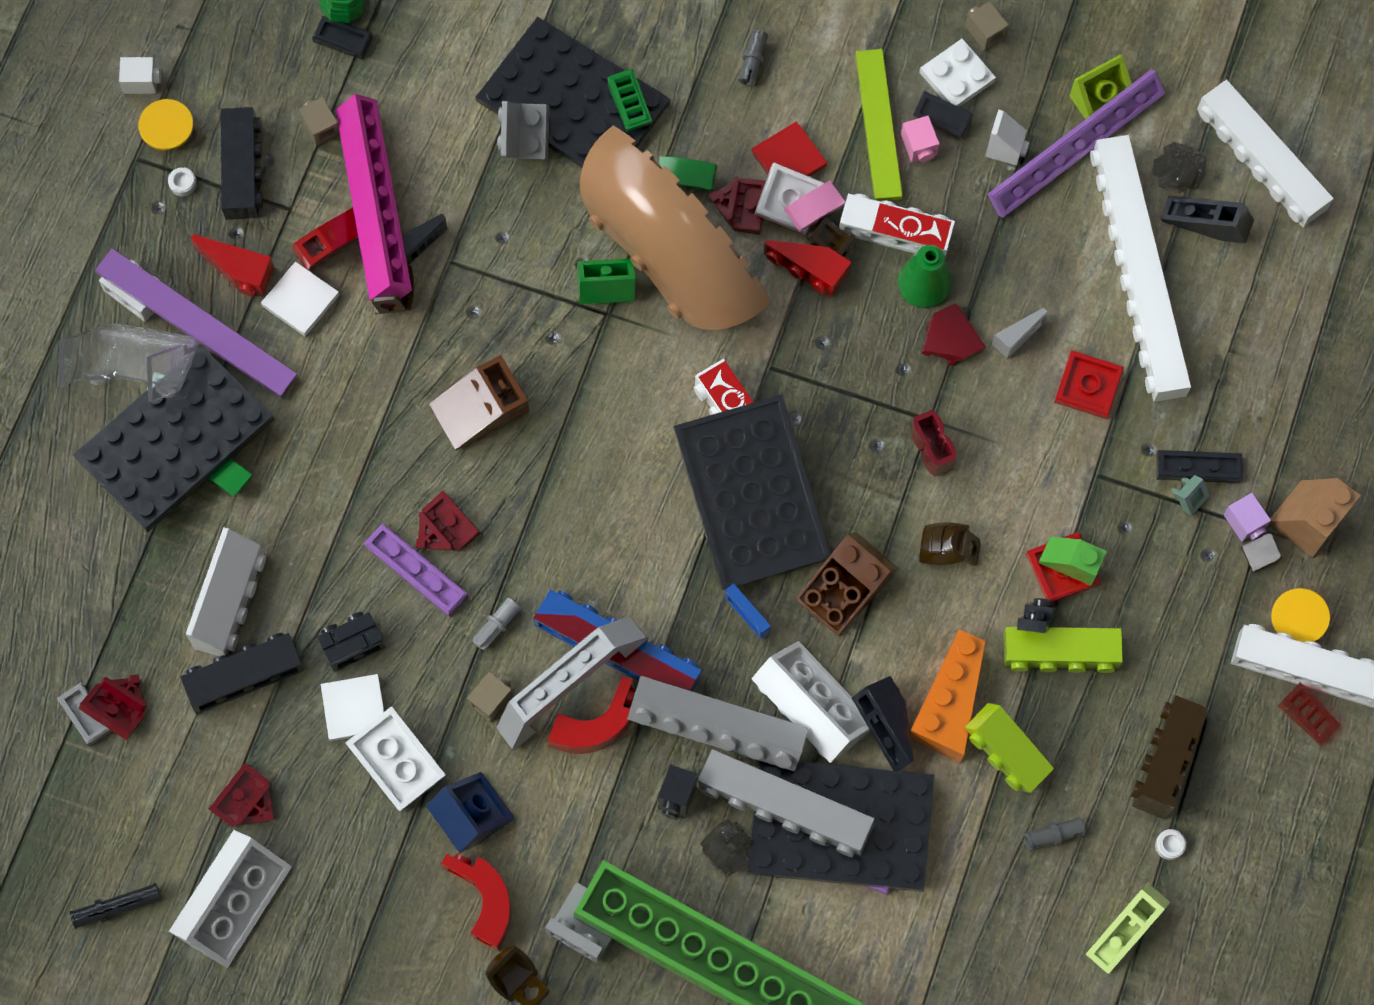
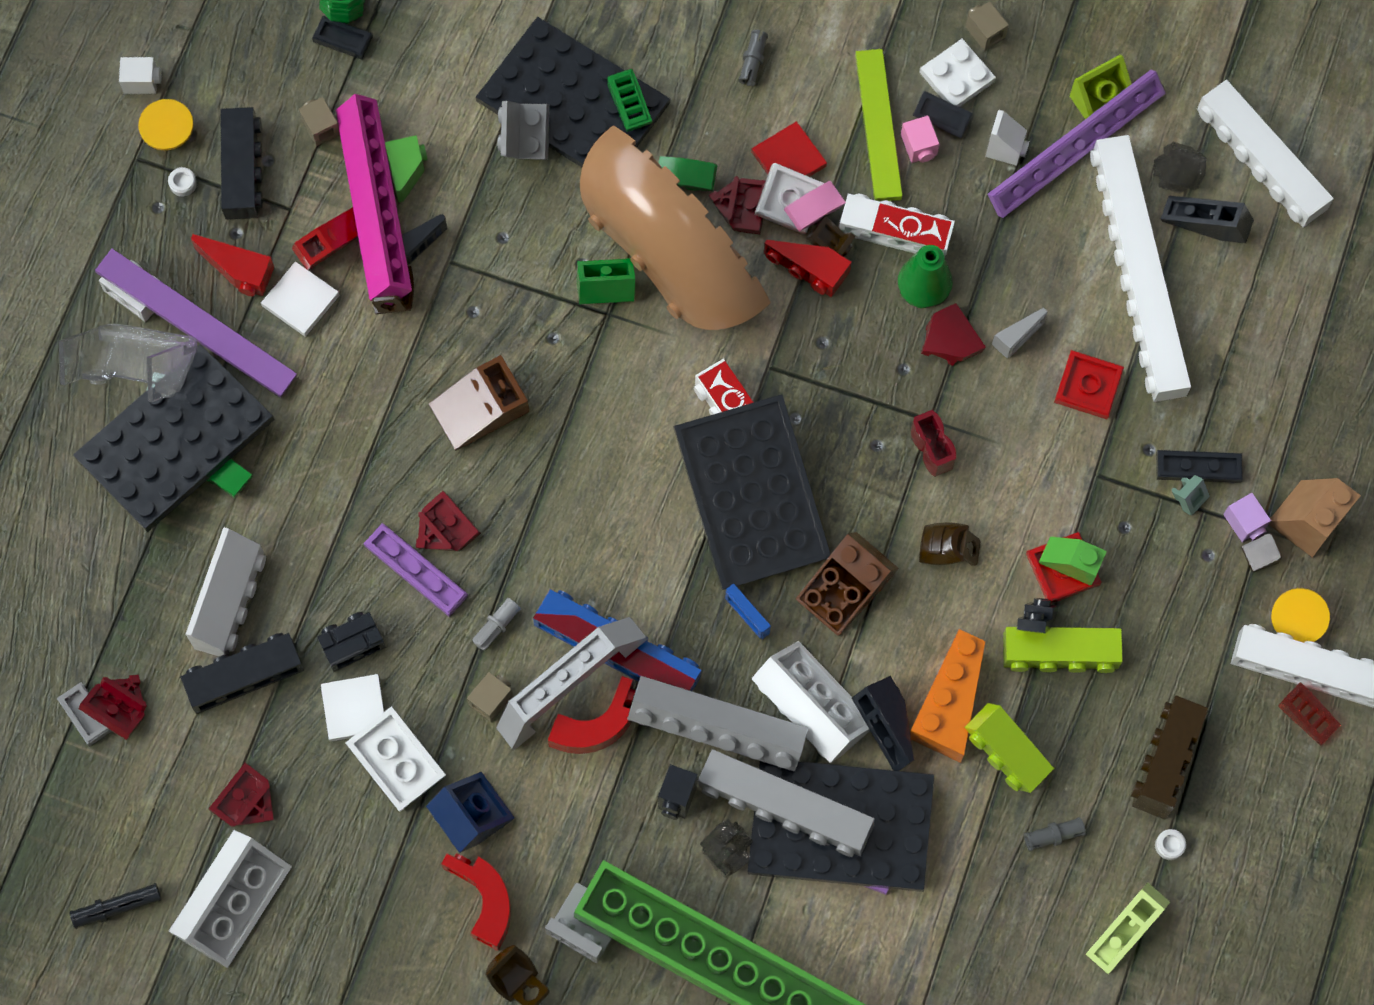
none -> bright green slope [385,135,428,202]

